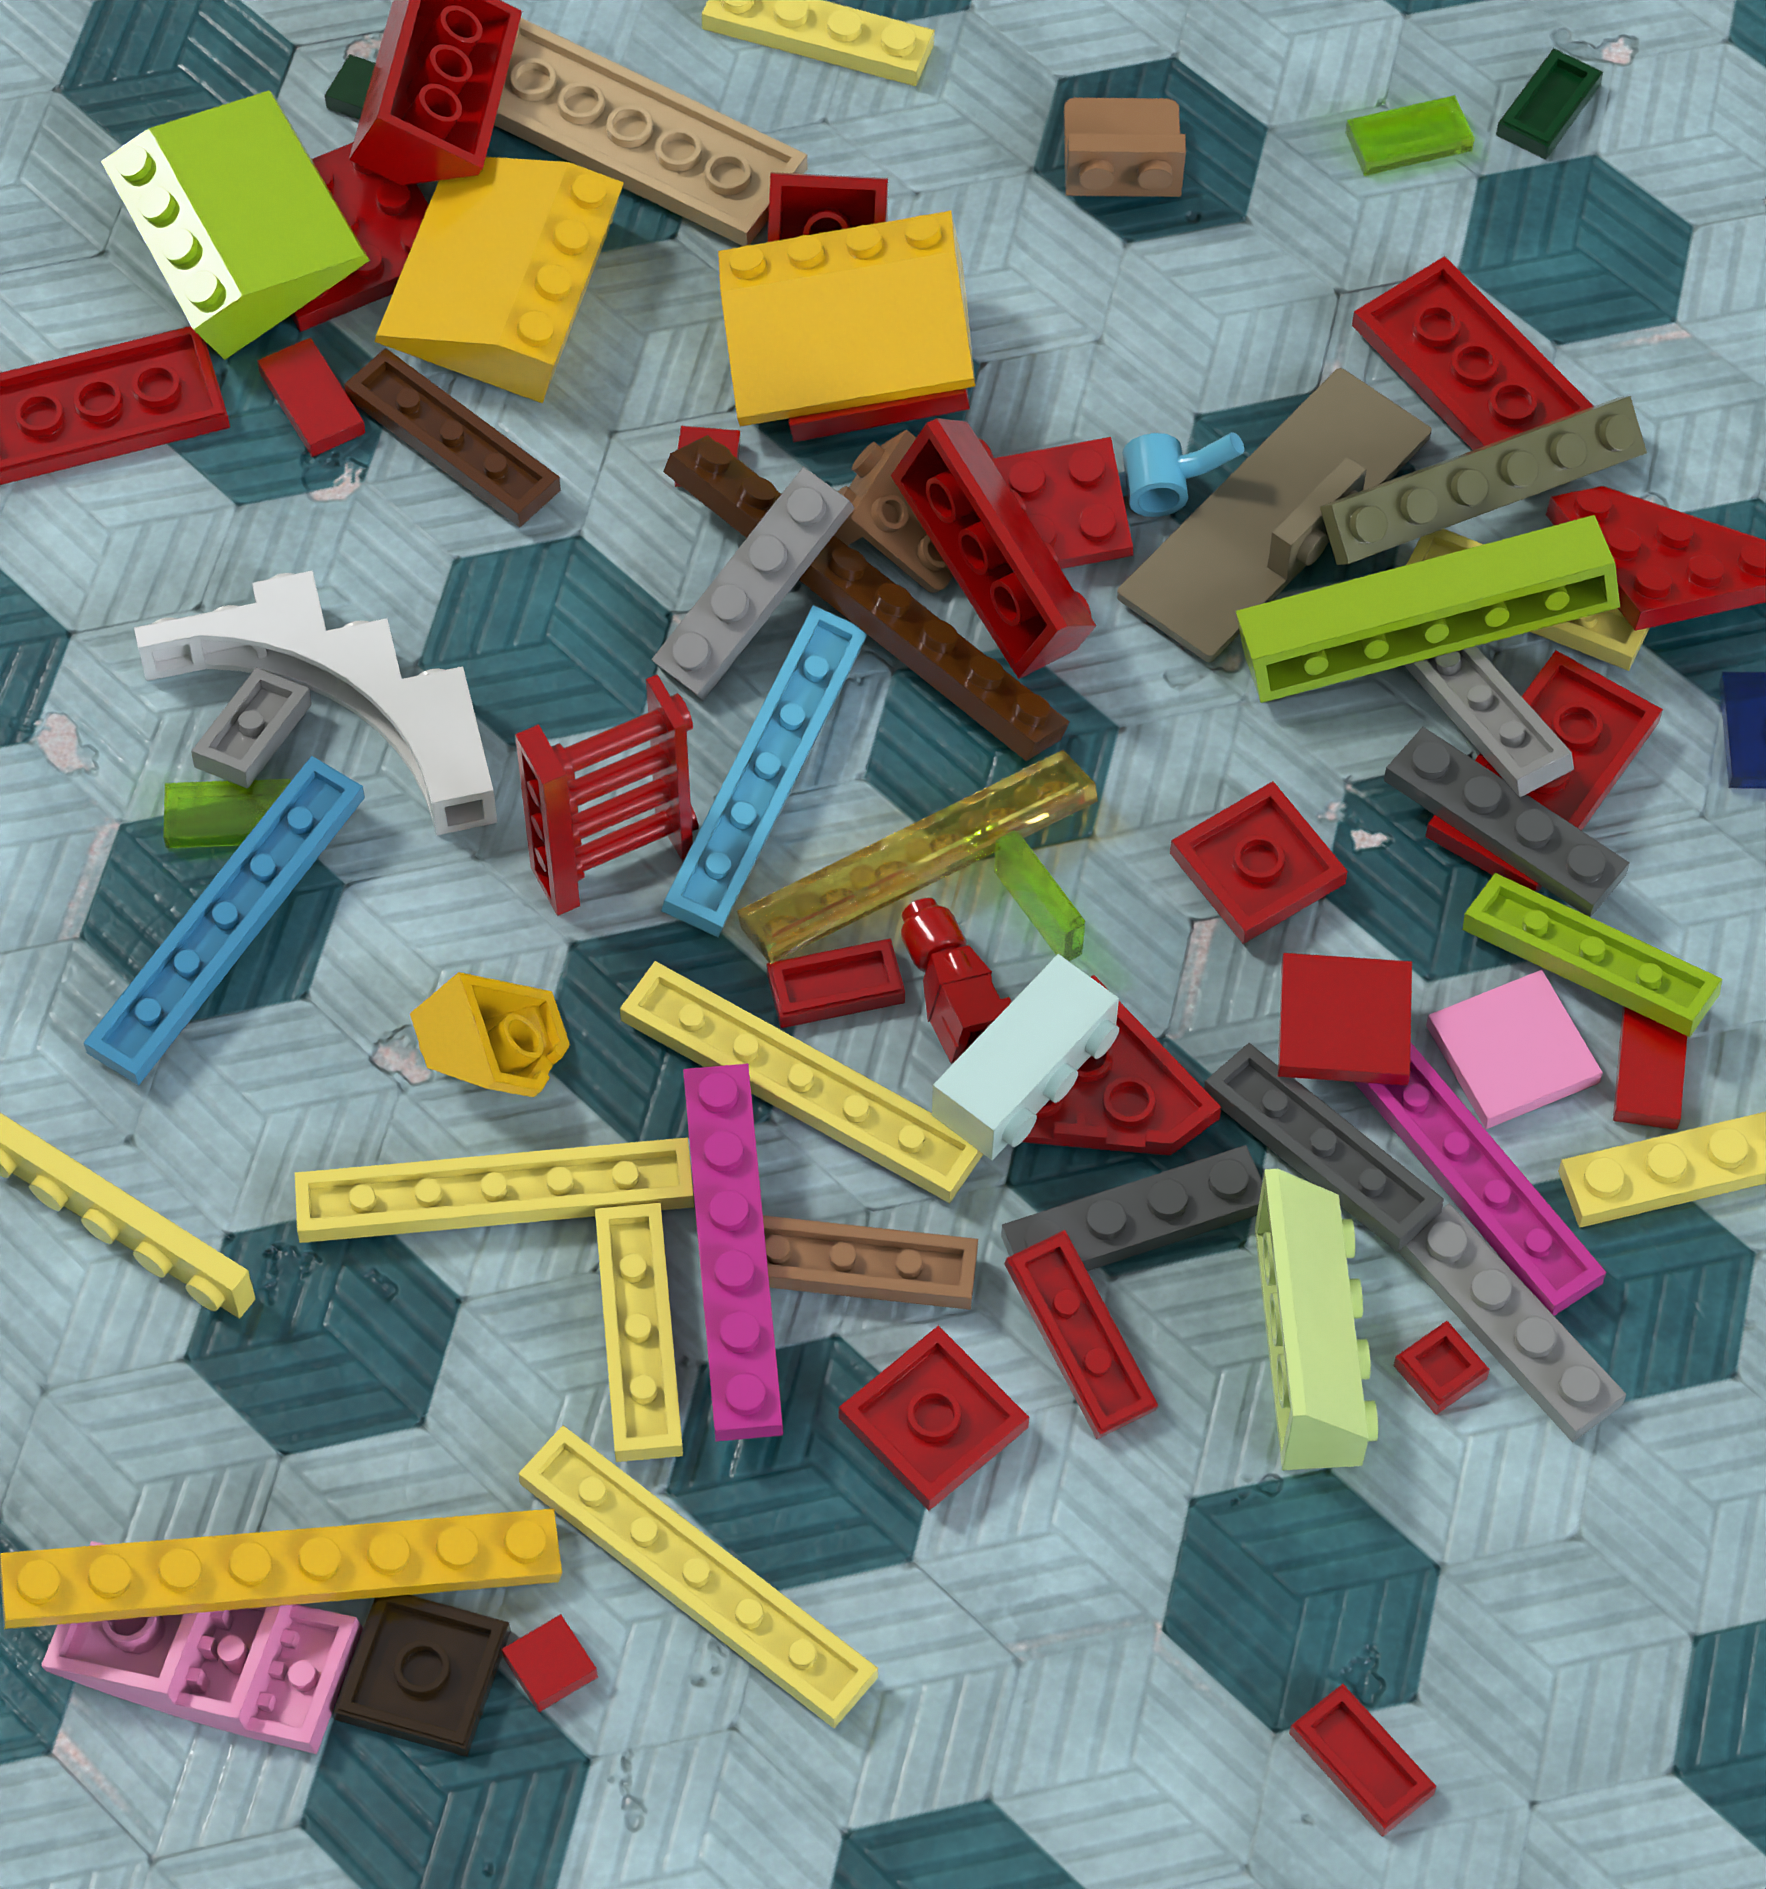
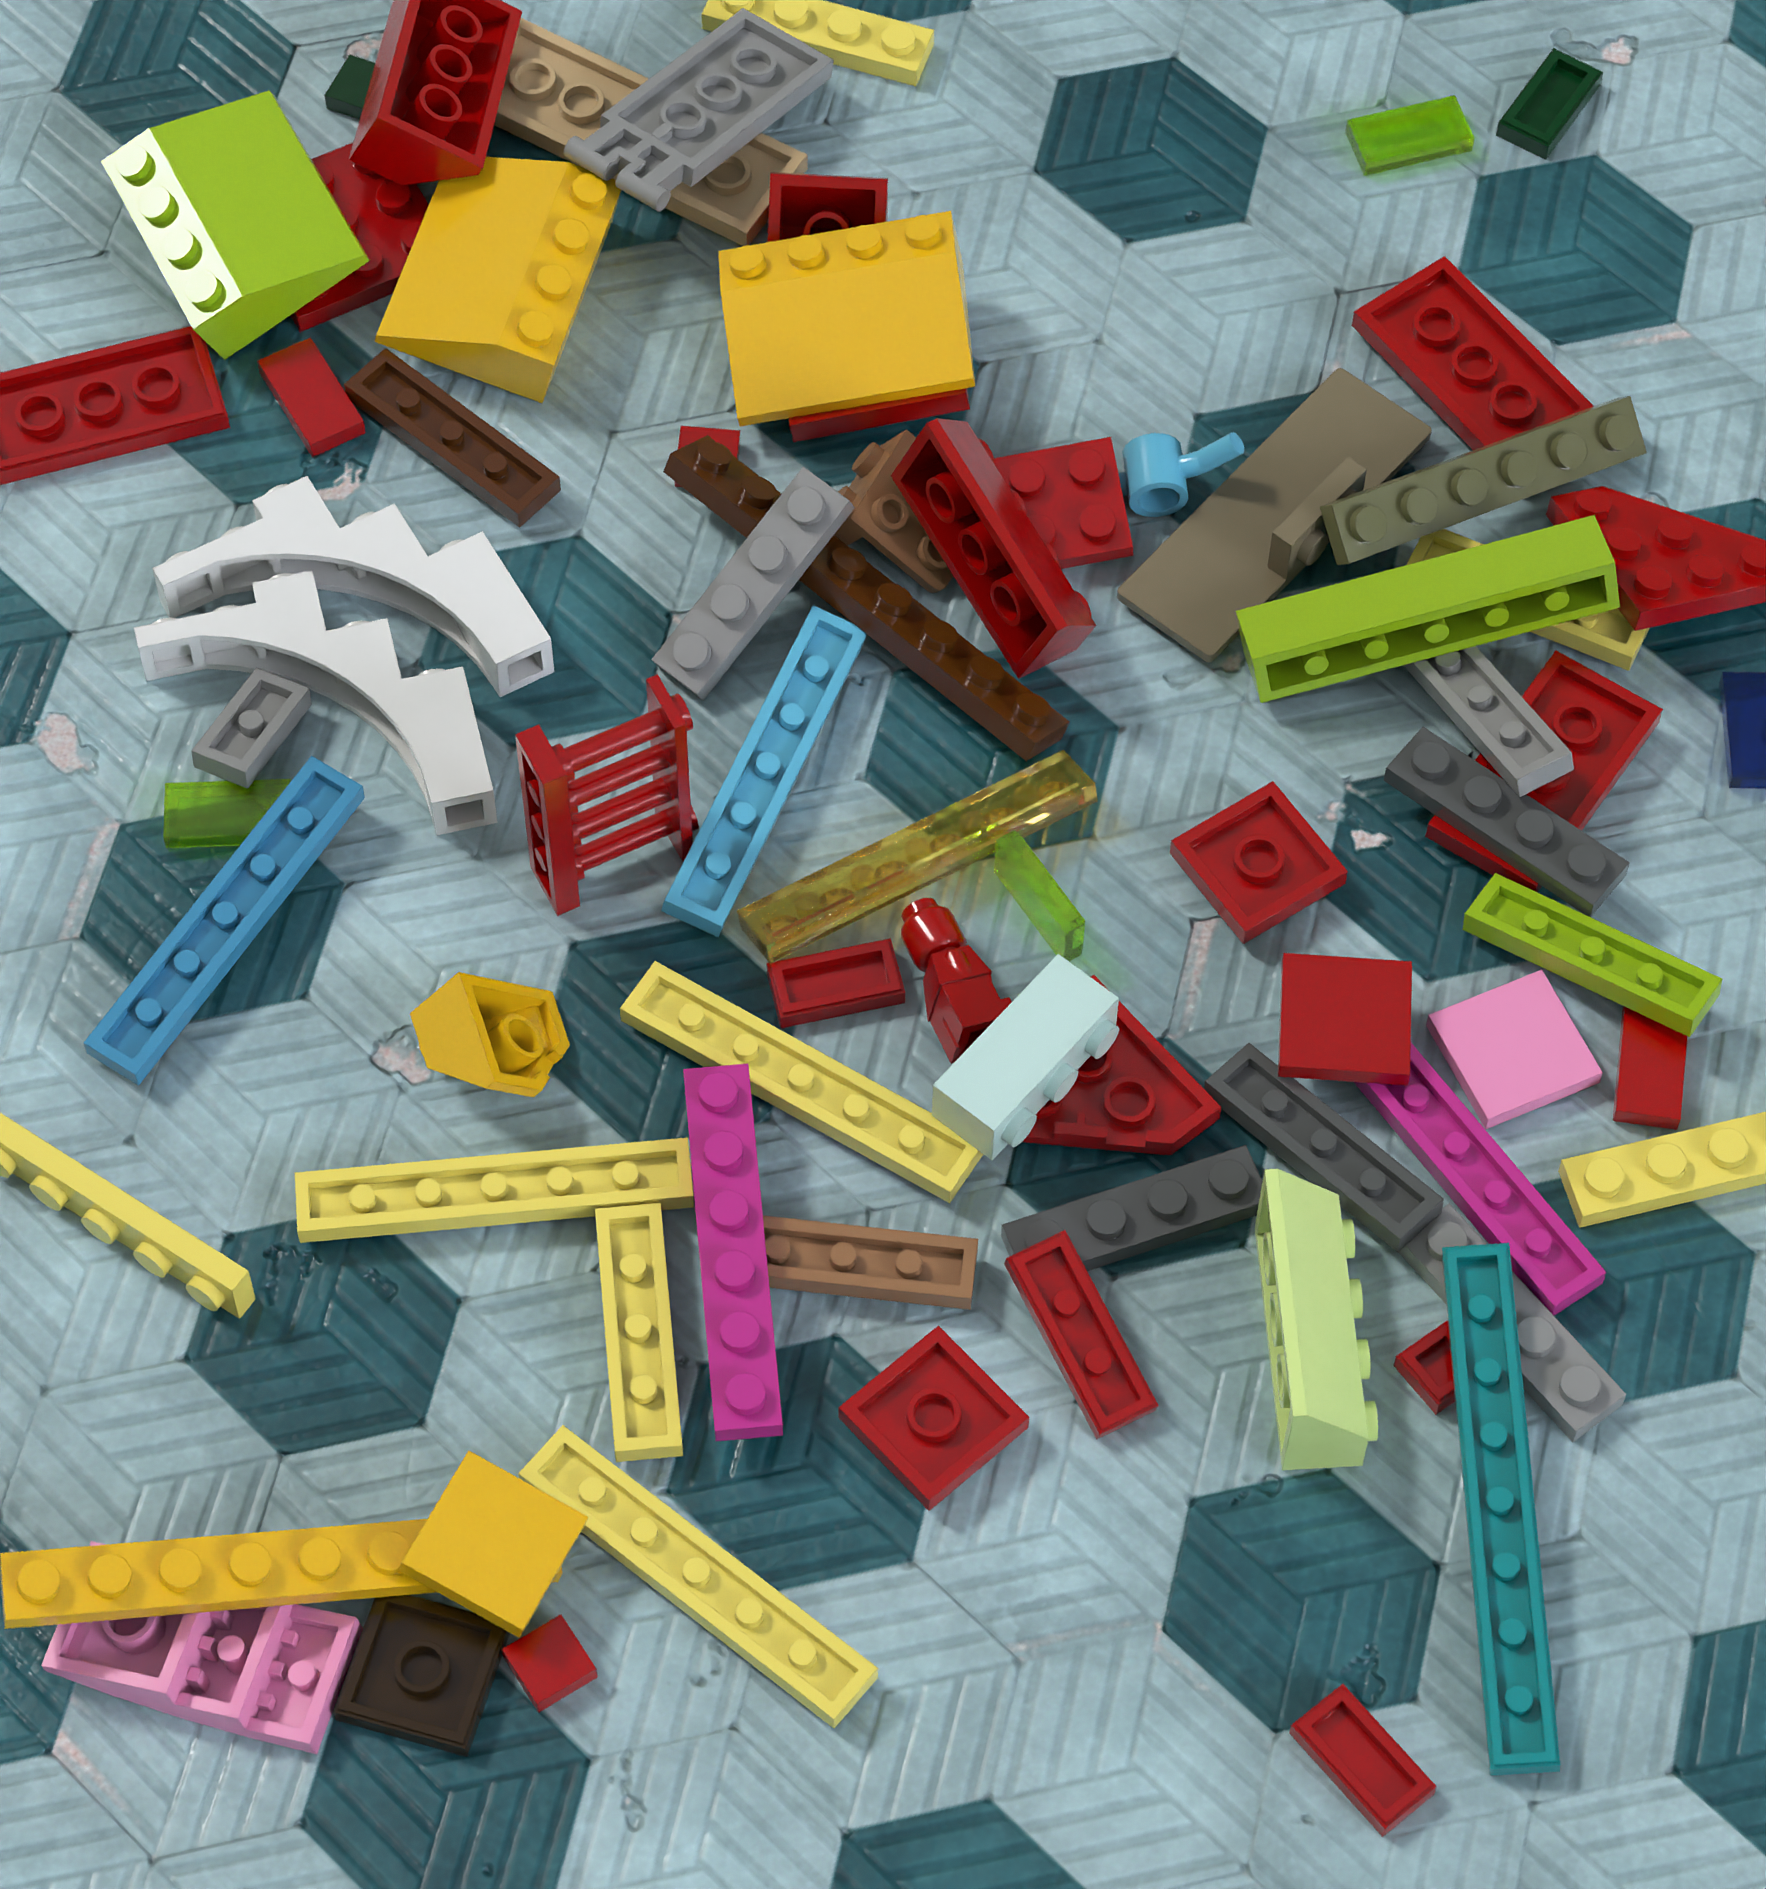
medium nougat bracket [1064,98,1186,197] -> none
none -> white arch [152,476,554,697]
none -> yellow tile [399,1450,588,1638]
none -> light grey hinge [564,8,834,212]
none -> teal tile [1442,1243,1561,1776]

